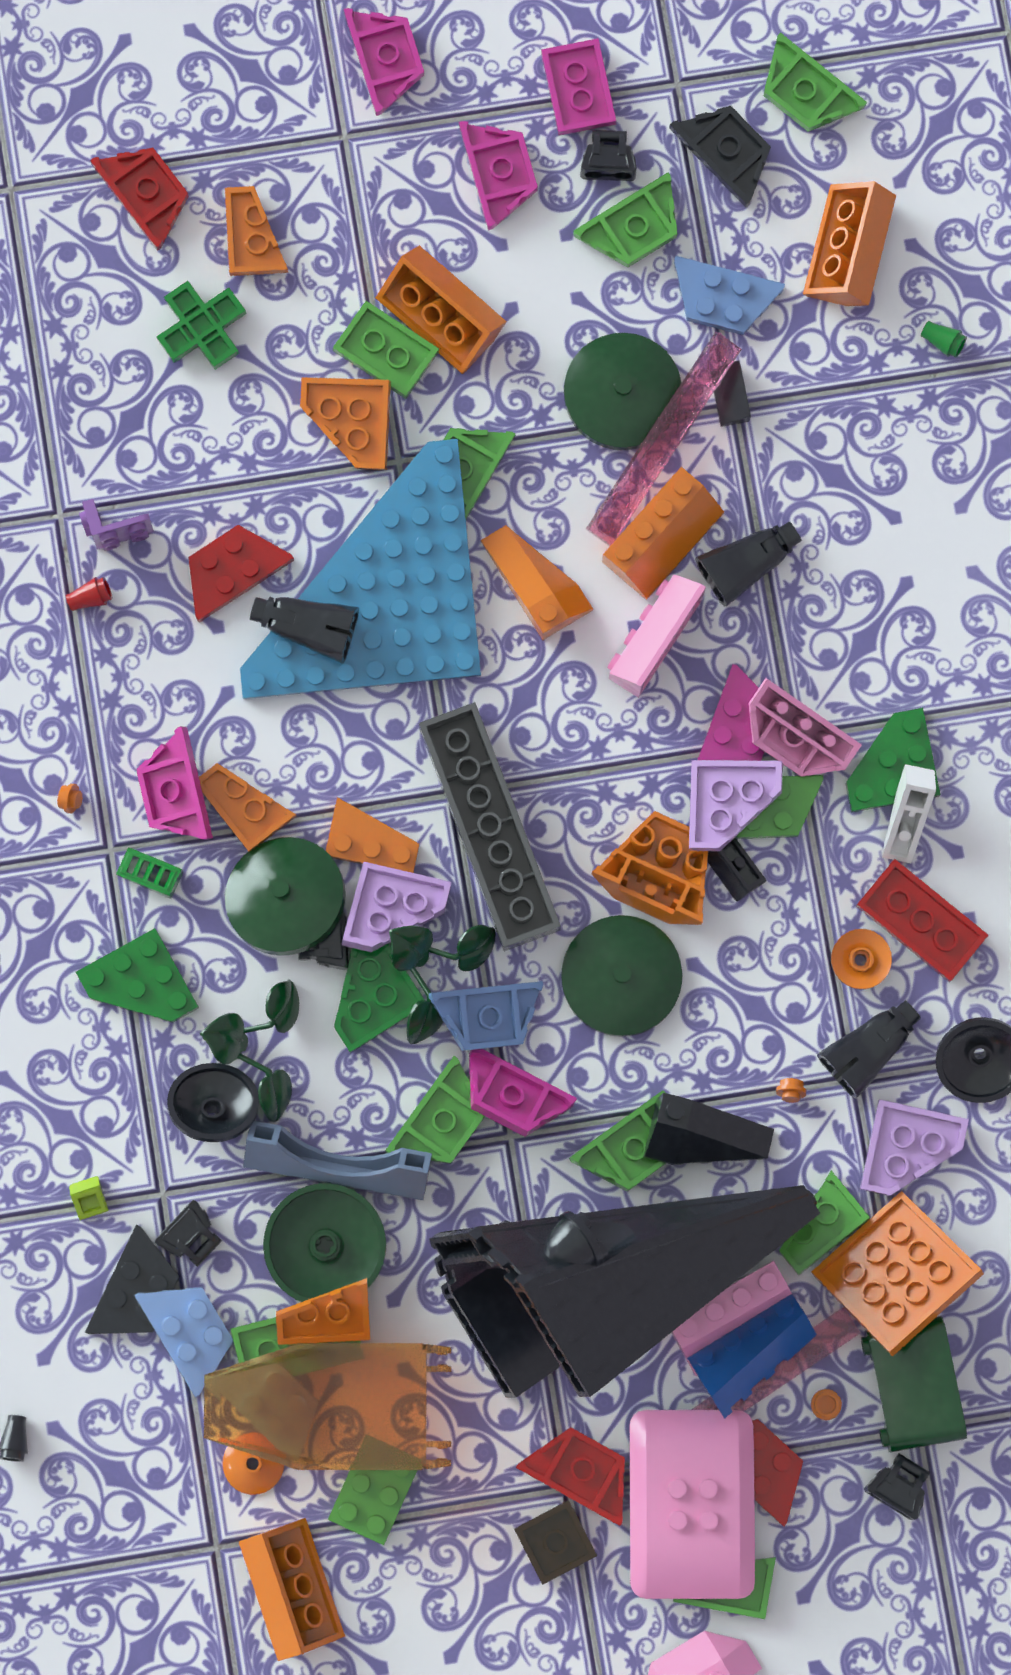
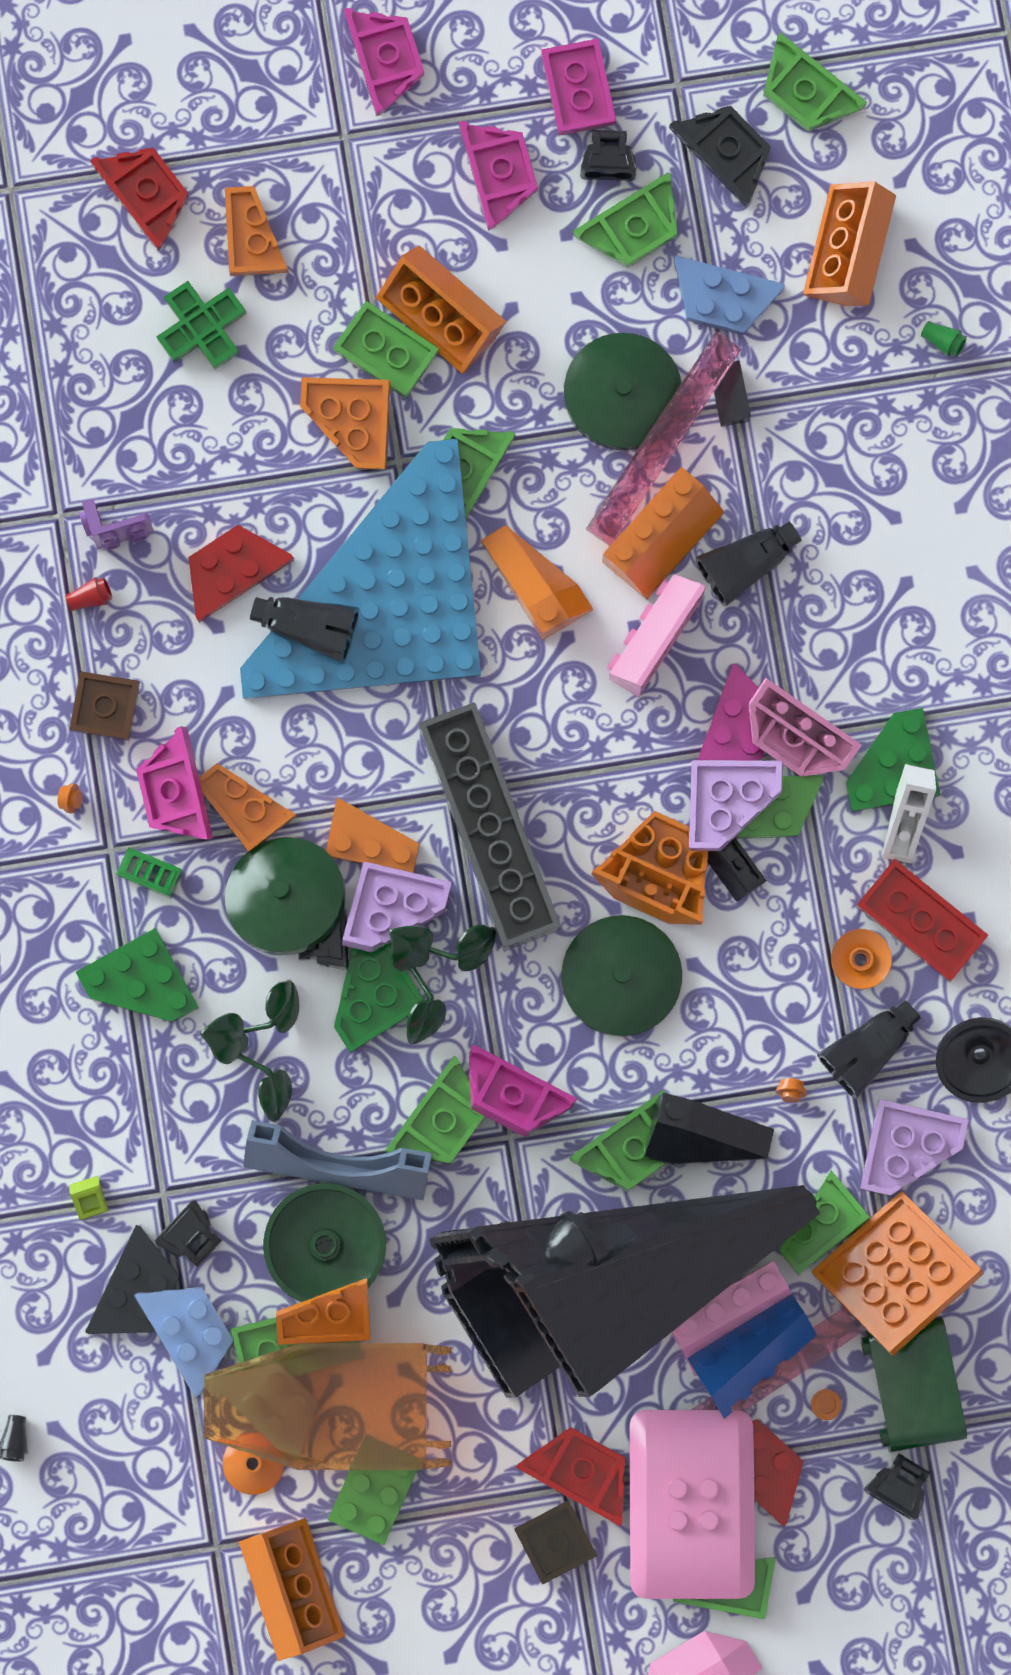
black dish [167,1063,259,1143] -> none
medium blue wing [429,981,543,1051] -> none
none -> reddish brown plate [69,671,140,741]

